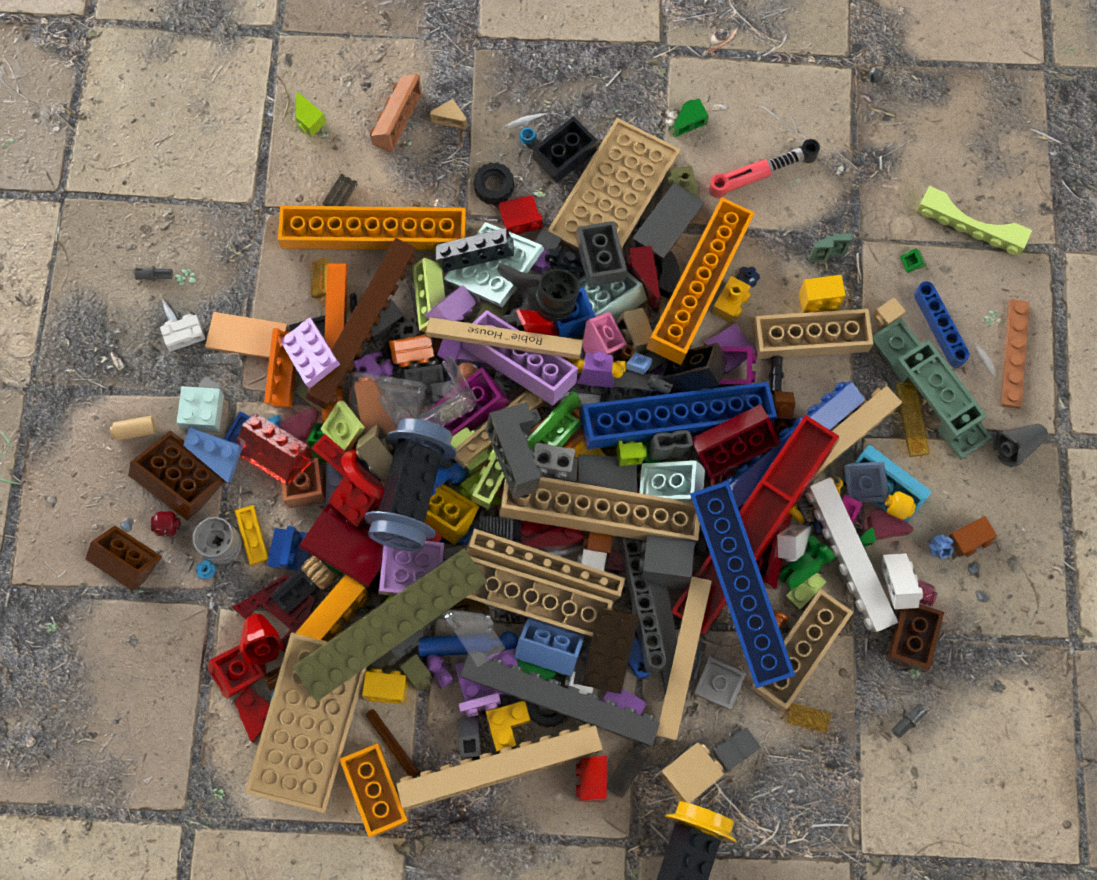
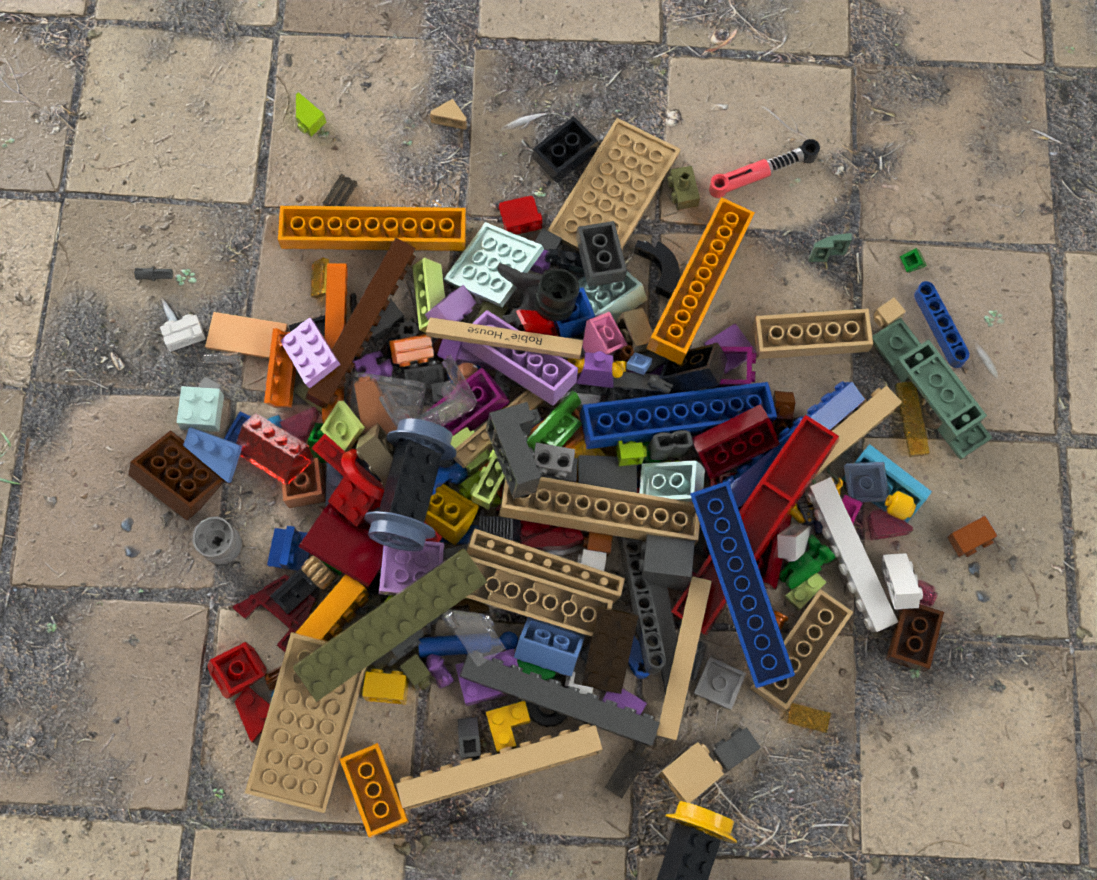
reddish brown slope [85,526,162,591] -> none
tan brick [110,415,156,441] -> none
dark red head [151,511,181,537] -> none
dark azure plate [196,560,216,579] -> none
yellow tile [235,505,269,566] -> none
red cone [239,614,284,665] -> none
reddish brown axle [365,709,419,778] -> none
nougat slope [370,74,422,152] -> none
black brick [436,228,514,272] -> none
lavender plate [459,693,501,718] -> none
black tyre [474,162,514,205] -> none
dark azure plate [519,127,537,145] -> none
red slope [576,755,607,802] -> none
dark red plate [606,550,625,573] -> none
dark red slope [625,246,661,312] -> none
dark grey tile [632,183,705,260] -> none
green slope [673,98,709,138] -> none
yellow brick [712,276,751,323] -> none
dark blue plant [736,267,760,288] -> none
black pin [769,355,784,395] -> none
yellow brick [798,275,846,313] -> none
green slope [860,527,876,547] -> none
dark grey hinge [868,68,884,83] -> none
dark grey axle [892,704,928,738] -> none
yellowish green arch [917,186,1032,256] -> none
medium blue gear [929,534,954,559] -> none
dark grey cone [992,423,1048,467] -> none
nougat plate [1001,299,1029,409] -> none

